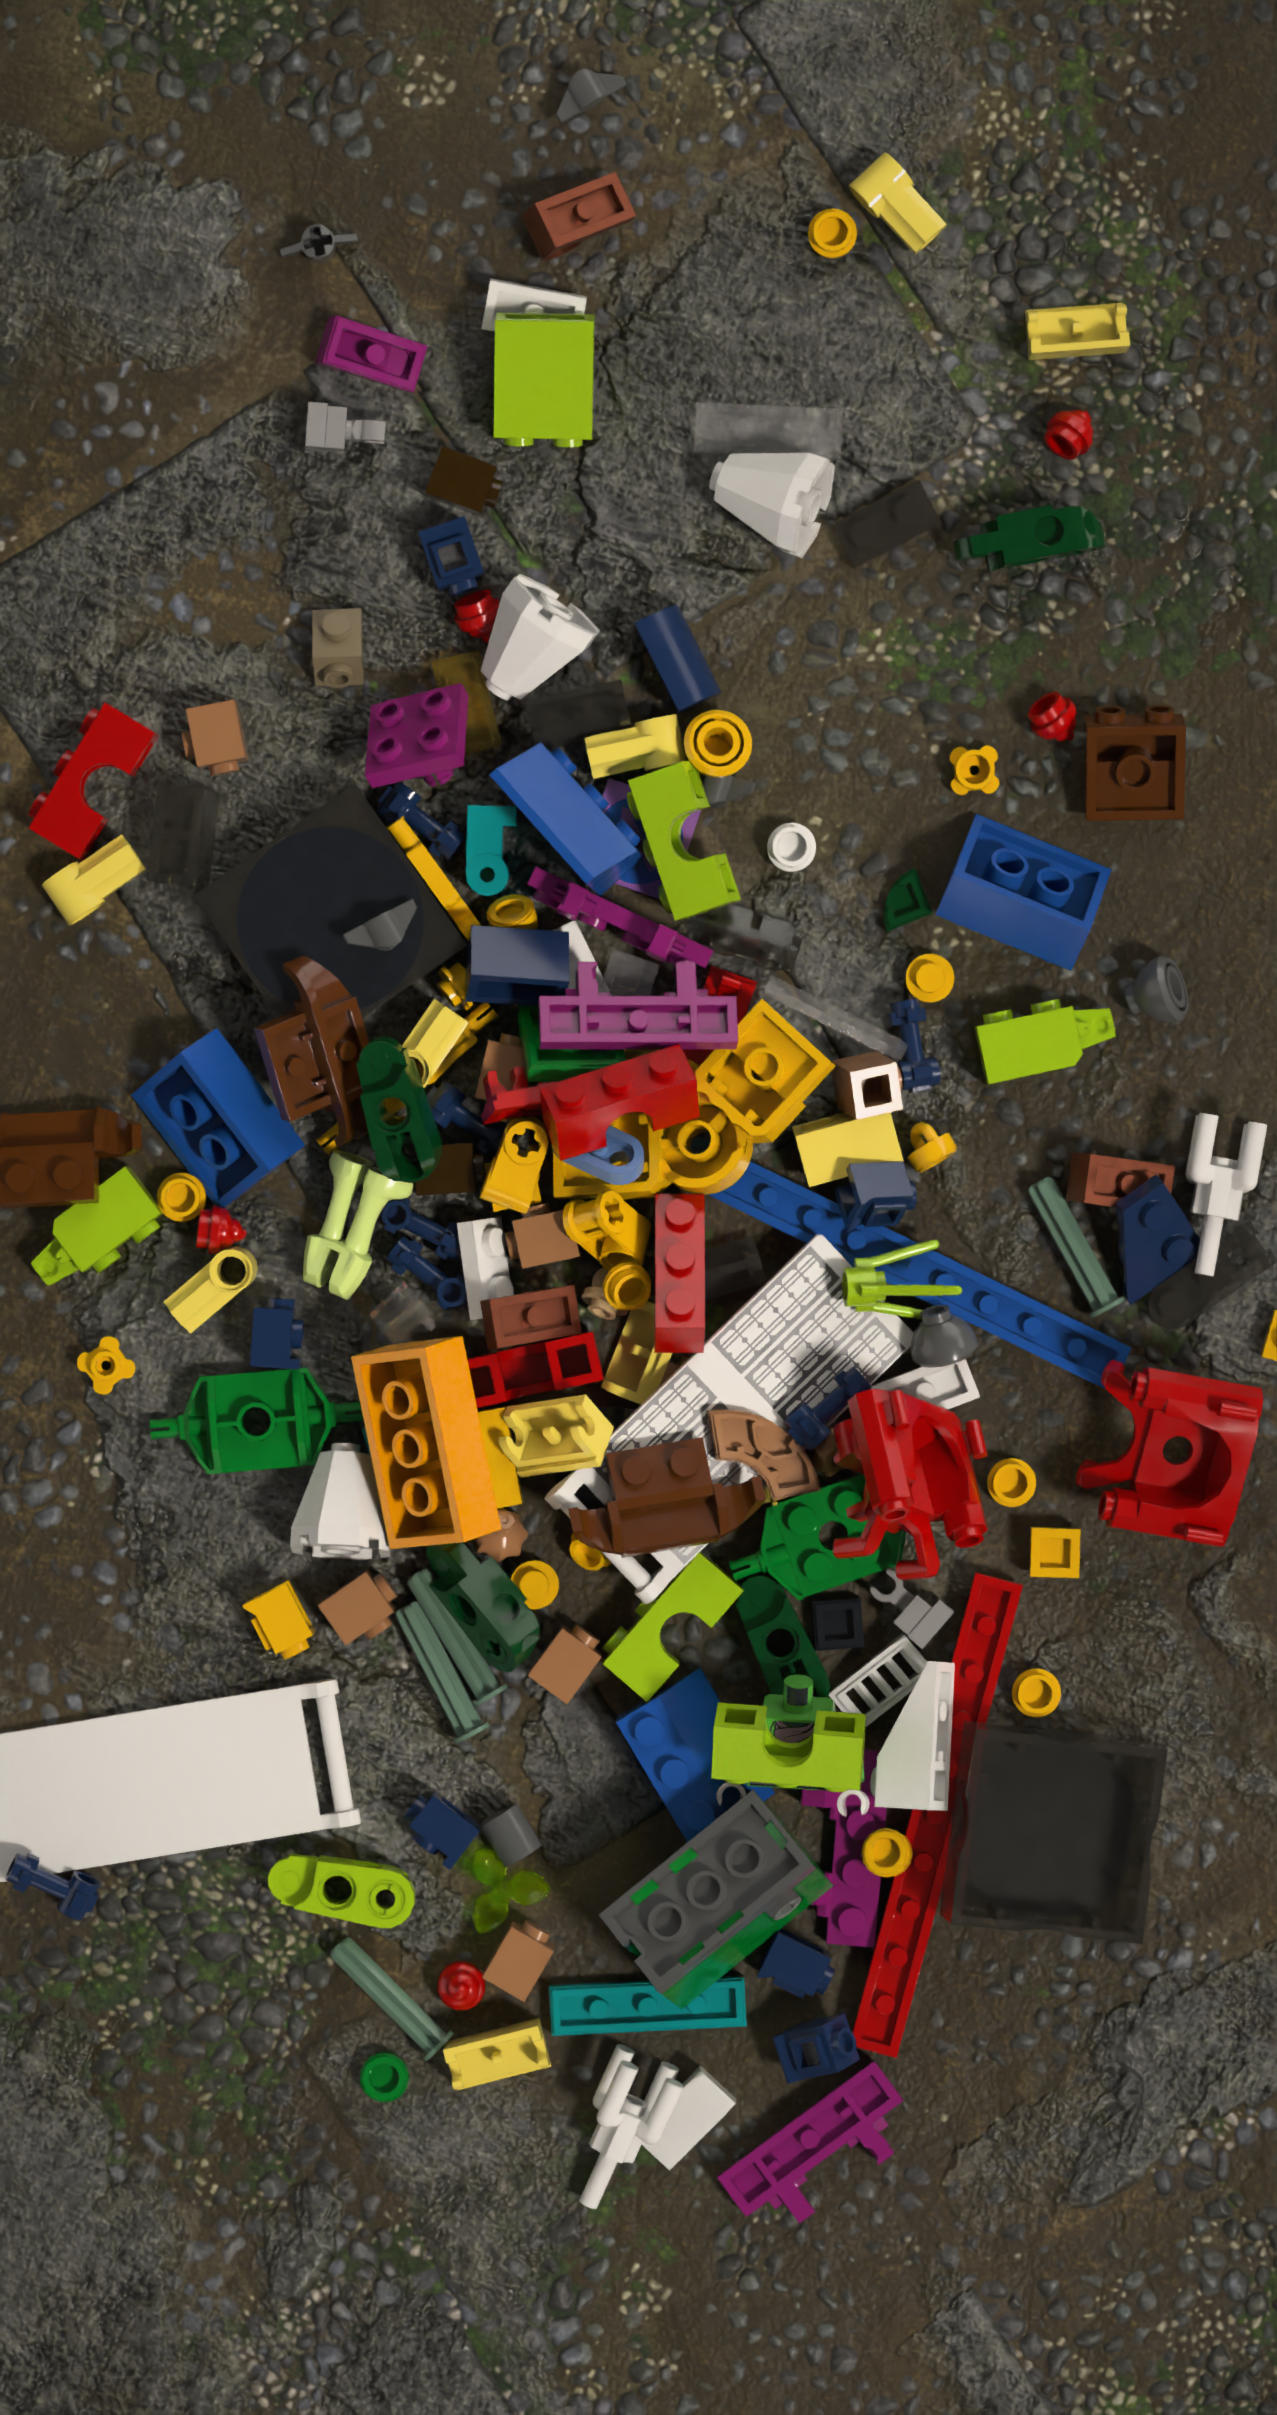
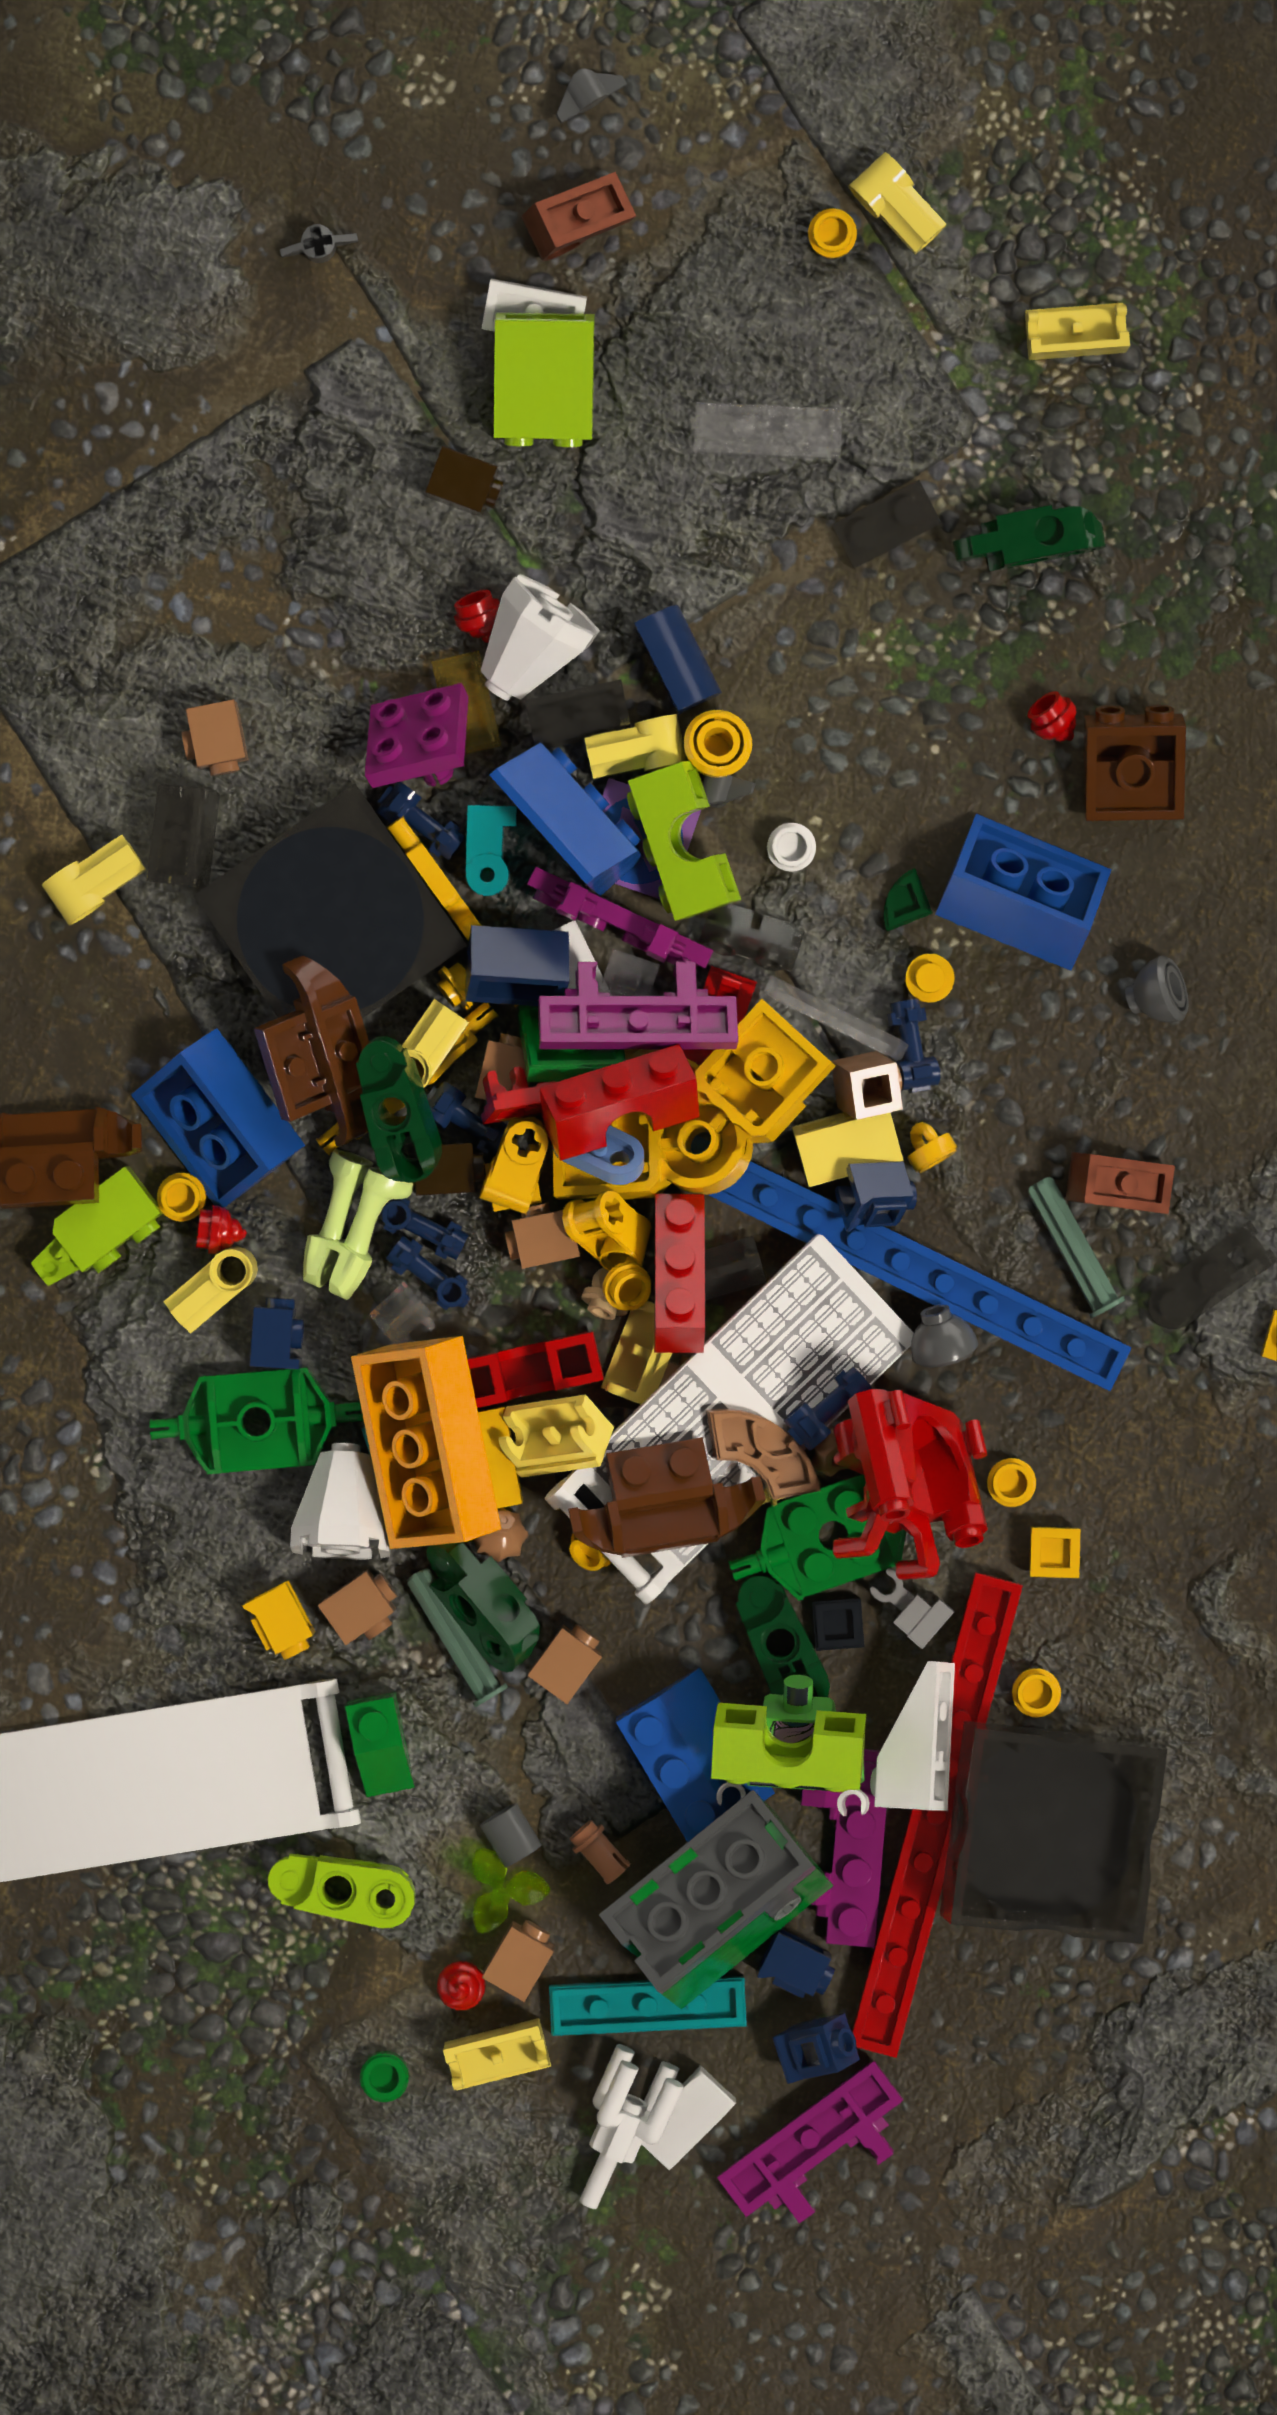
dark blue bar [5,1853,100,1920] -> none
red arch [27,702,159,861] -> none
yellow plate [77,1336,136,1395] -> none
light grey piece [305,402,386,453] -> none
dark tan bracket [312,608,364,688] -> none
magenta slope [315,315,428,393] -> none
sand green axle [330,1937,454,2061] -> none
dark grey piece [343,899,417,951] -> none
sand green axle [395,1601,490,1744] -> none
dark blue brick [402,1790,481,1870] -> none
dark blue window [418,516,485,596] -> none
white plate [457,1217,514,1320] -> none
copper plate [480,1285,582,1349] -> none
yellow tile [486,894,538,930] -> none
yellow plate [511,1560,559,1609] -> none
lime arch [602,1551,744,1702] -> none
white cone [709,453,835,558] -> none
white slope [829,1632,928,1727] -> none
lime plant [842,1240,962,1319] -> none
yellow tile [862,1828,913,1878] -> none
white plate [871,1359,980,1410] -> none
yellow plate [949,745,999,795] -> none
lime hinge [974,999,1116,1085] -> none
red plate [1044,409,1093,460] -> none
red piece [1075,1360,1263,1547] -> none
dark blue wing [1116,1175,1200,1305] -> none
white plant [1185,1113,1267,1276] -> none
none -> green slope [345,1691,415,1797]
none -> nougat pin [570,1820,631,1884]

